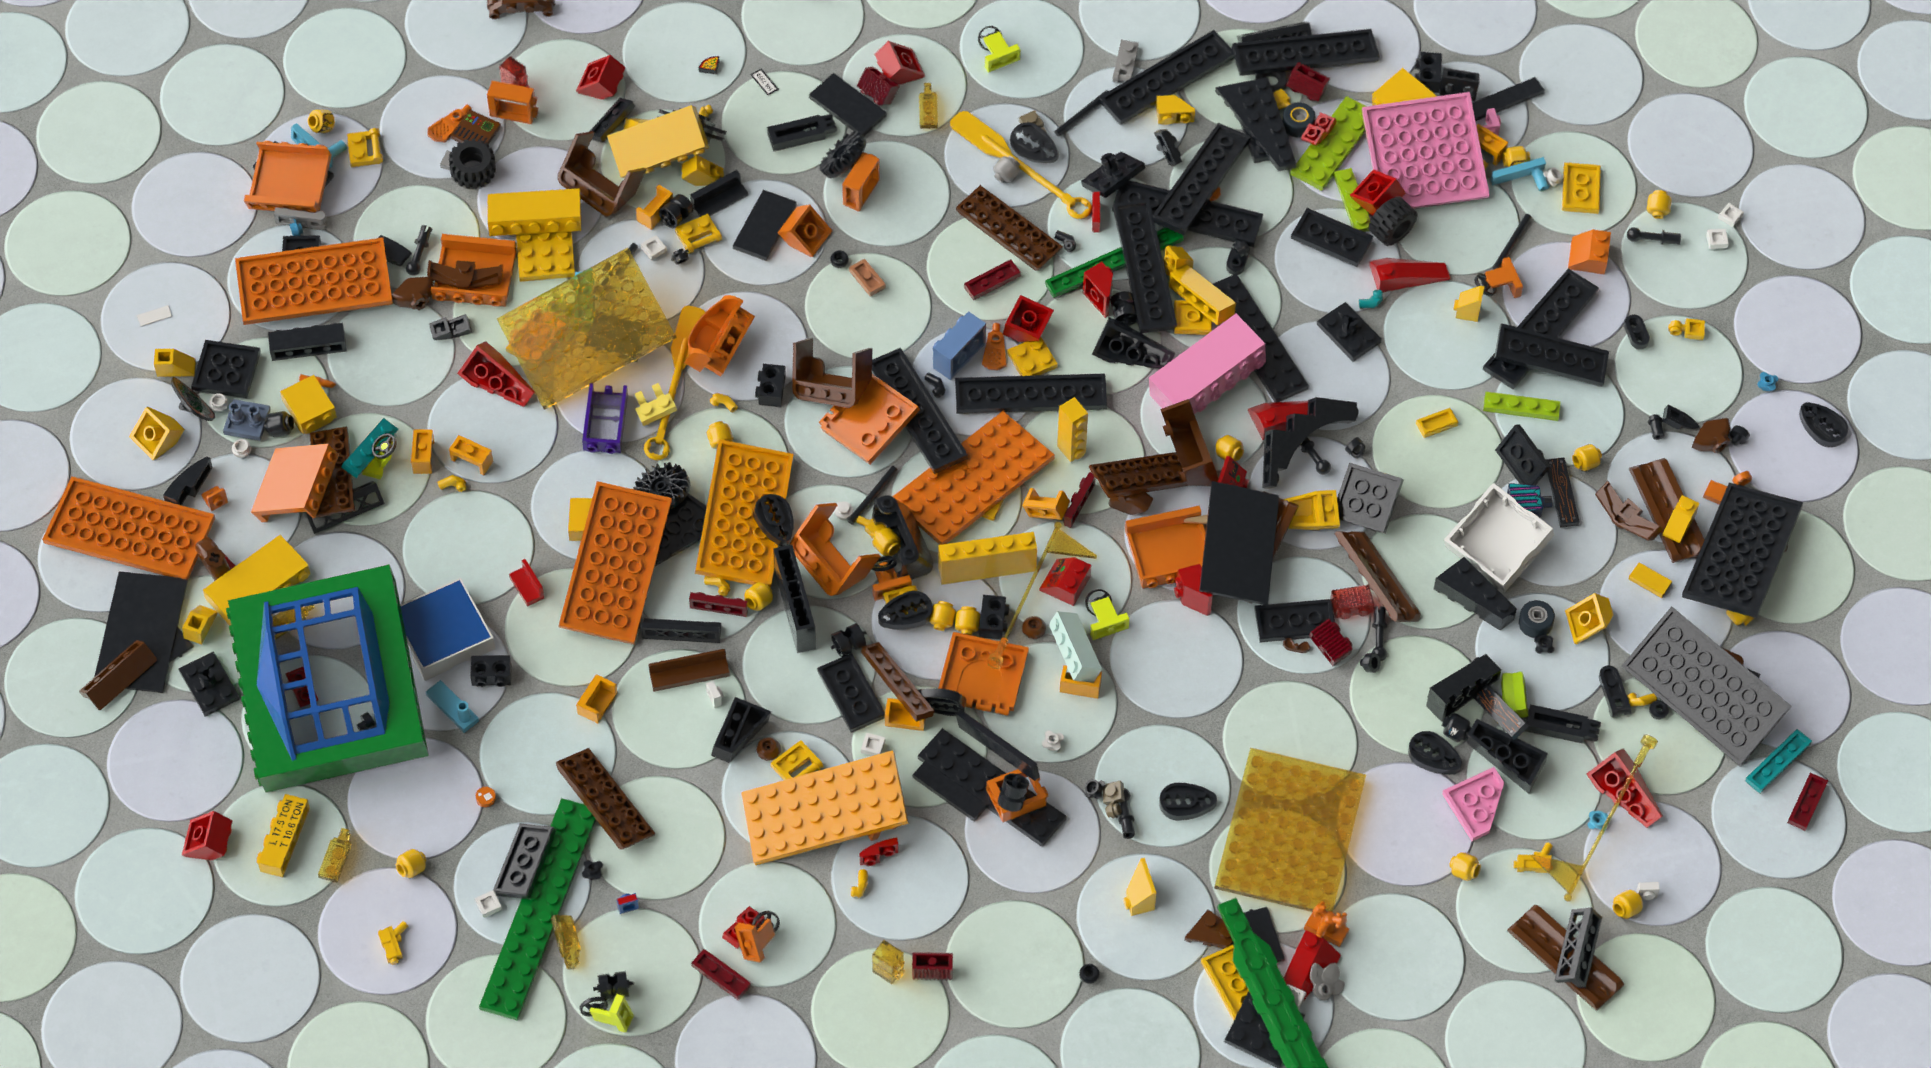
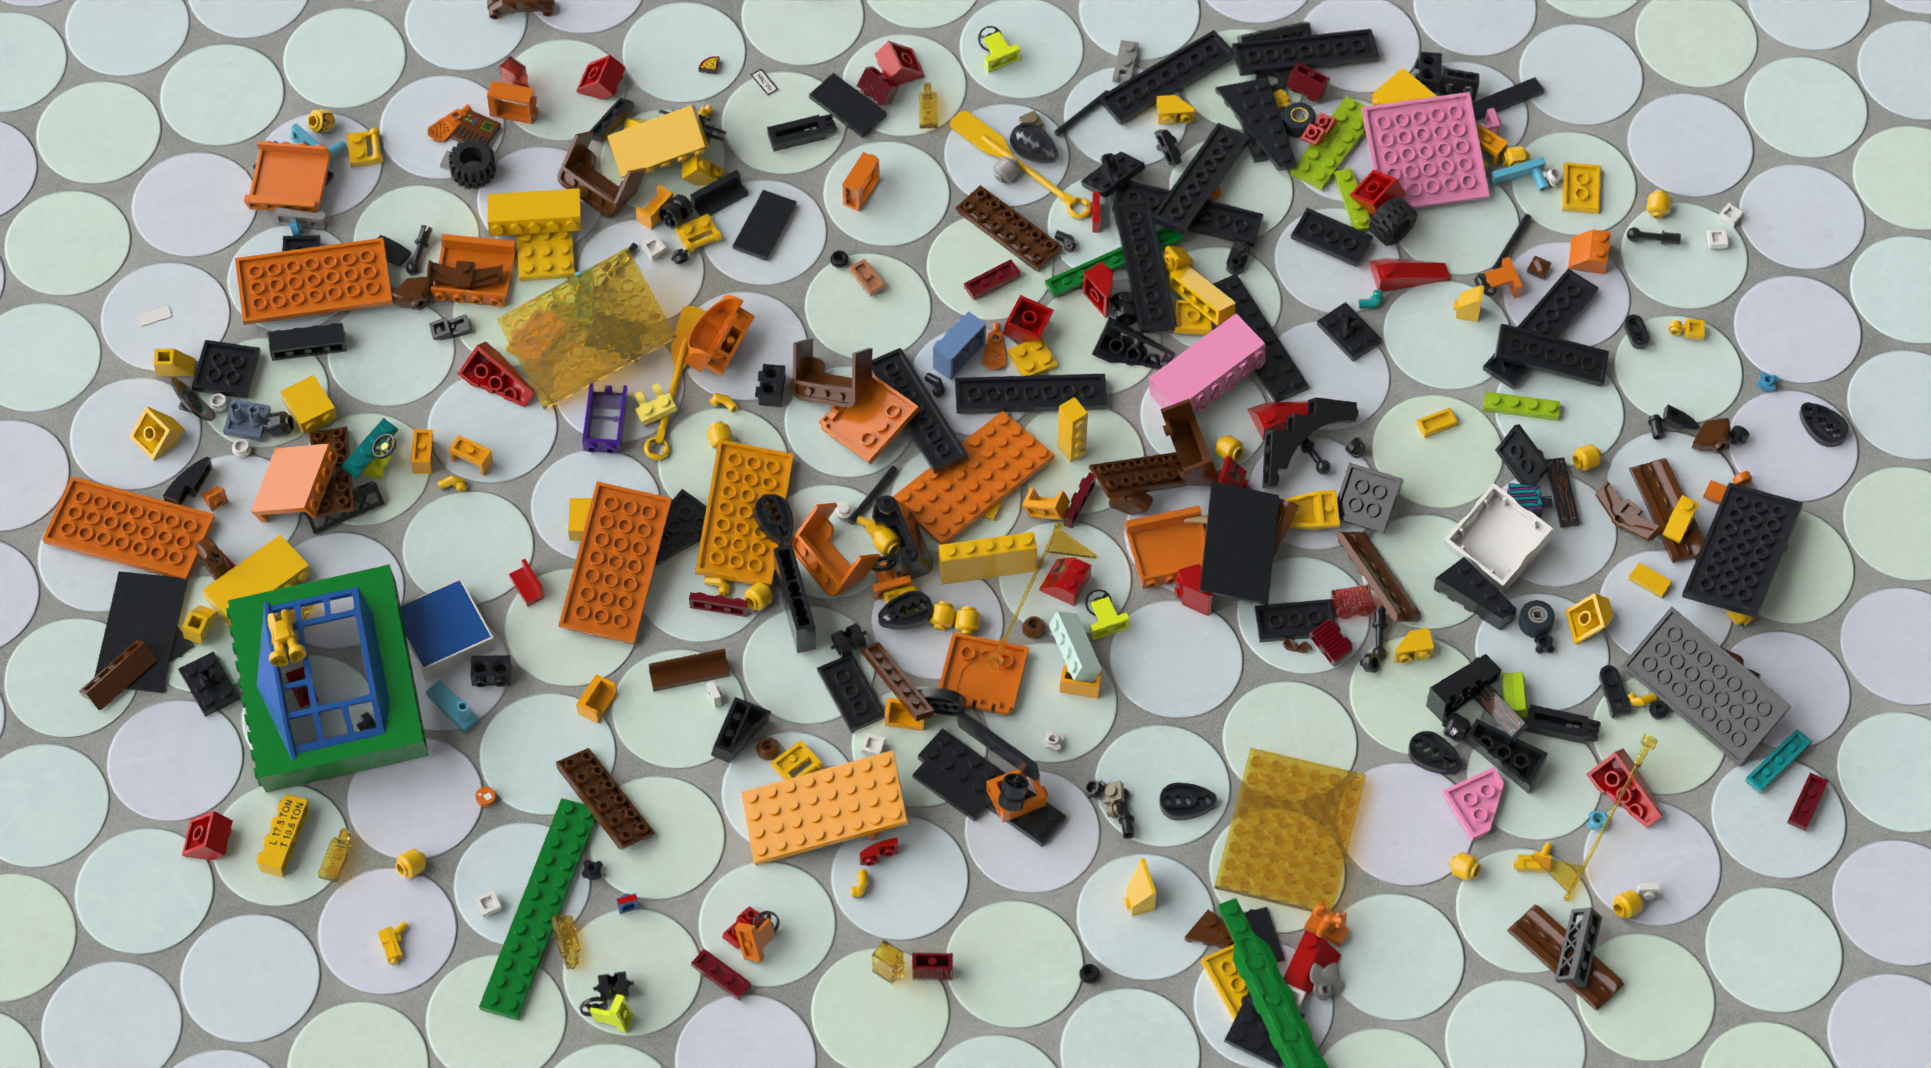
orange piece [299,374,336,388] -> none
black tile [493,823,557,899] -> none
black wheel [633,462,691,510] -> none
black fence [641,618,722,643] -> none
orange slope [778,205,833,257] -> none
black wheel [819,131,866,178] -> none
black brick [979,595,1010,640] -> none
none -> yellow piece [268,609,307,666]
none -> yellow slope [1394,628,1434,663]
none -> reddish brown tile [1526,256,1552,280]

